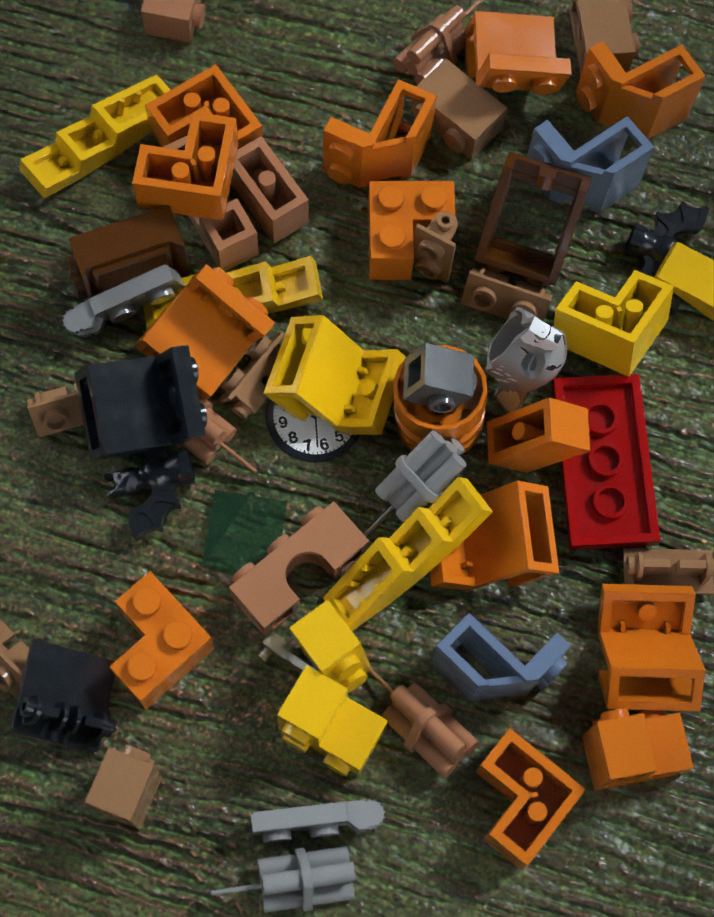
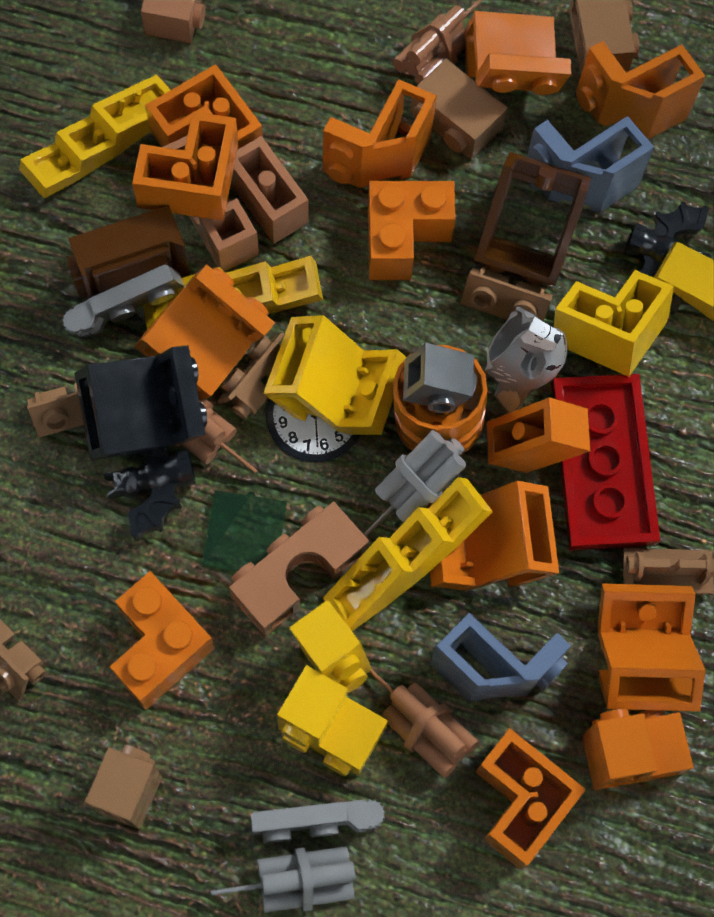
black hinge [10,639,115,753] -> none
dark tan piece [258,631,319,674] -> none
medium nougat hinge [413,212,458,283] -> none

